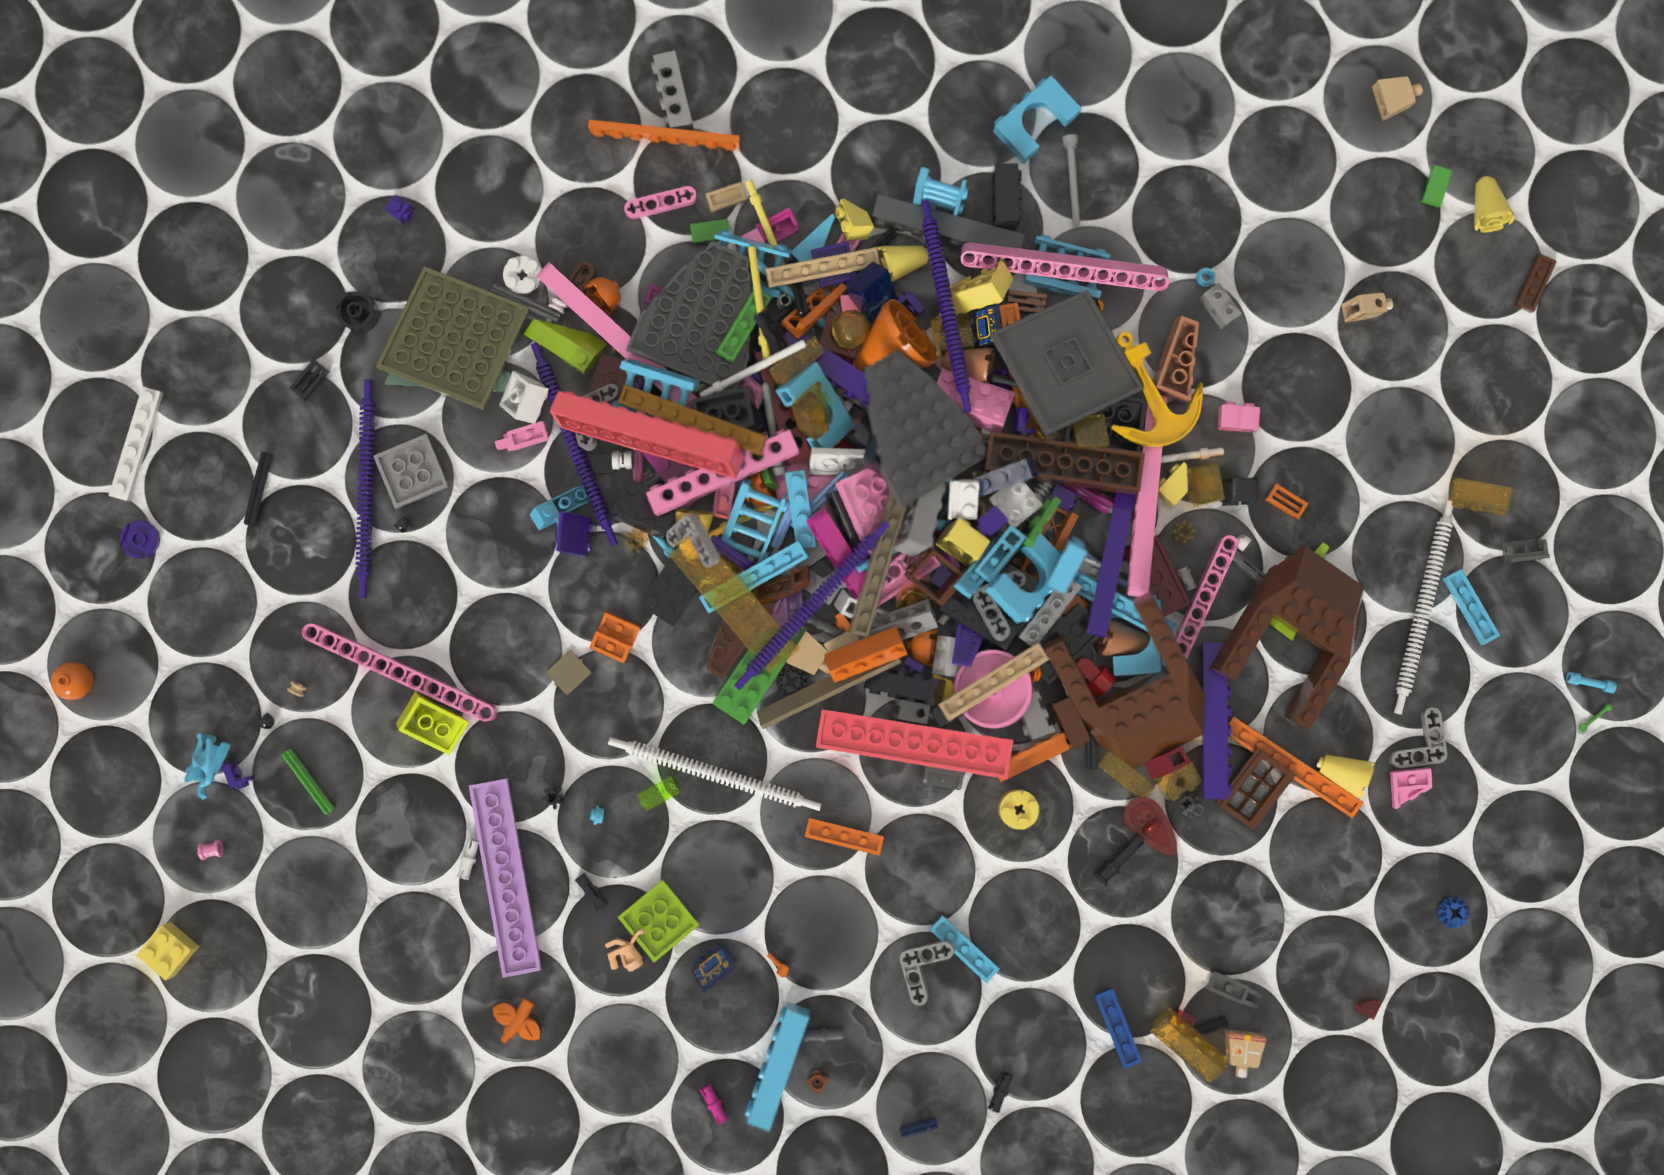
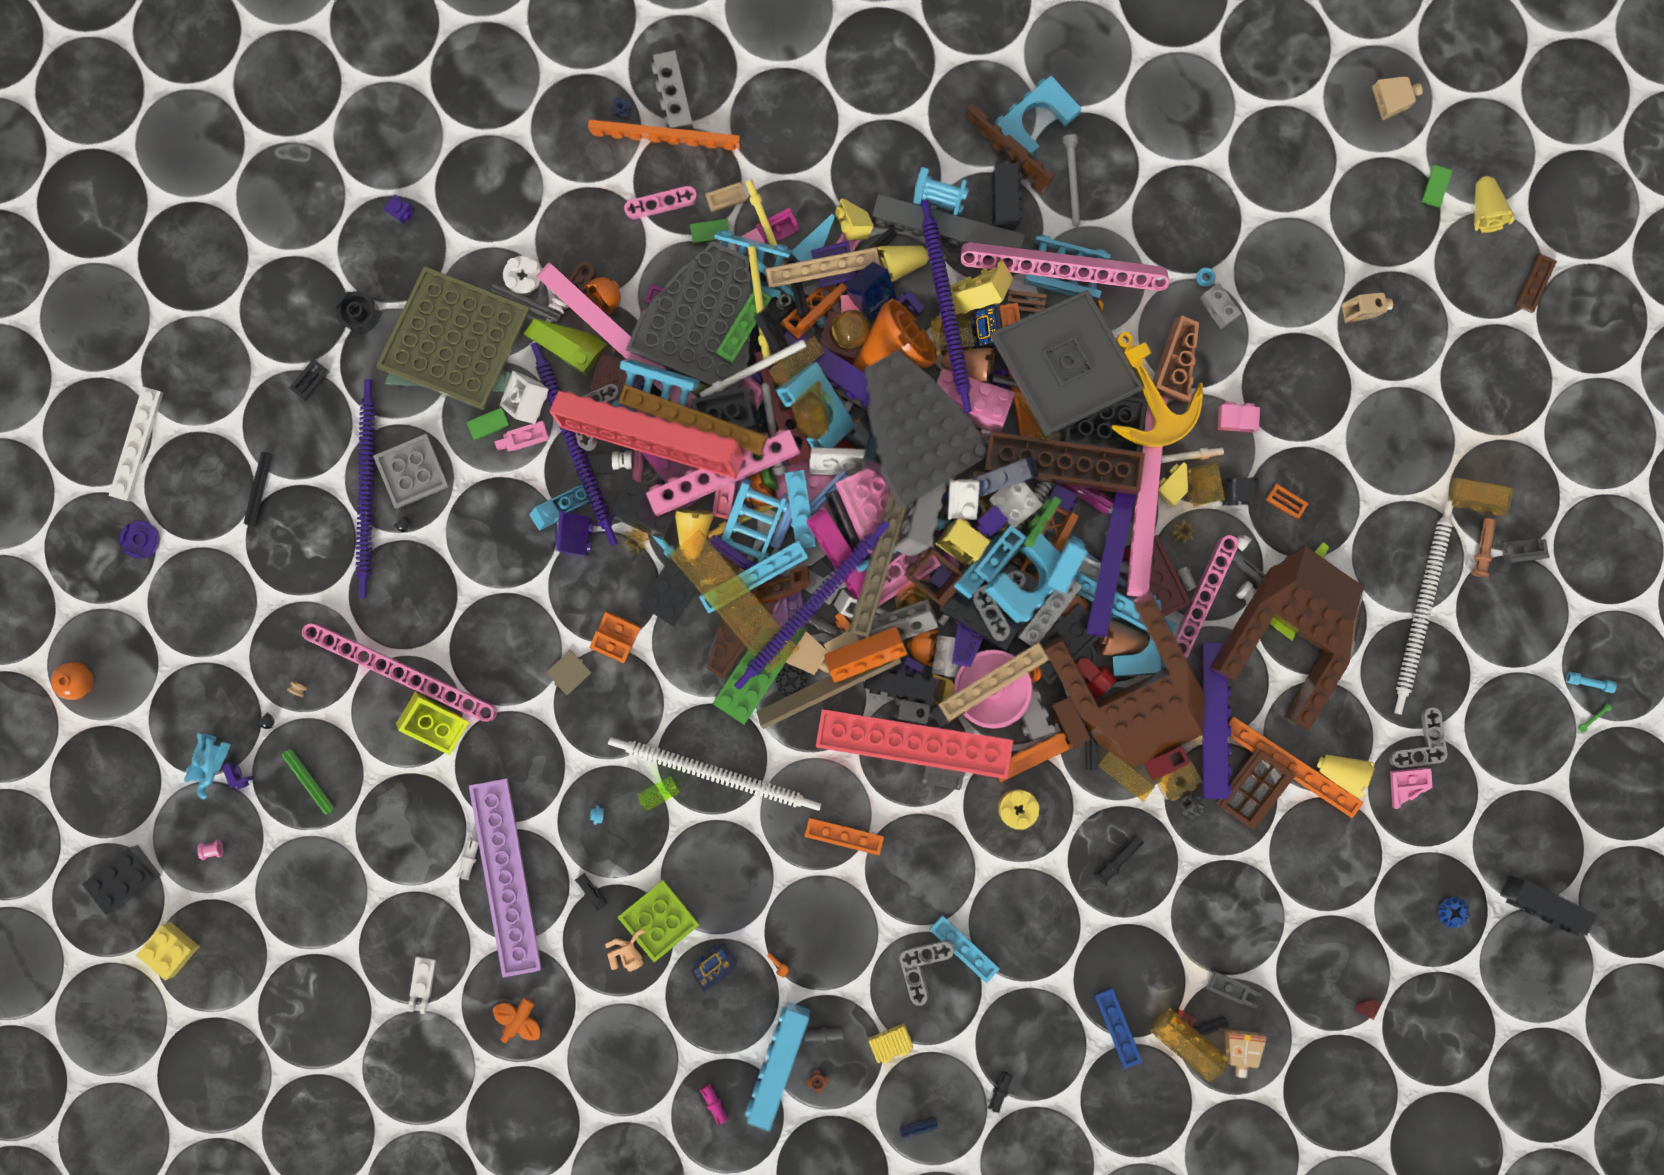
black gear [541,785,567,810] -> none
light grey beam [666,513,719,567] -> none
dark purple bracket [1012,408,1036,437] -> none
clear yellow piece [1073,414,1110,449] -> none
clear red shield [1124,797,1177,855] -> none
medium azure plate [1442,569,1500,645] -> none
none -> black brick [82,845,161,915]
none -> white hinge [408,956,437,1014]
none -> bright green tile [466,407,510,440]
none -> dark blue plate [610,97,631,118]
none -> light yellow brick [869,1023,914,1064]
none -> reddish brown wing [965,103,1055,196]
none -> white wheel [1236,581,1257,605]
none -> nougat pin [1471,518,1497,578]
none -> black brick [1500,875,1597,936]

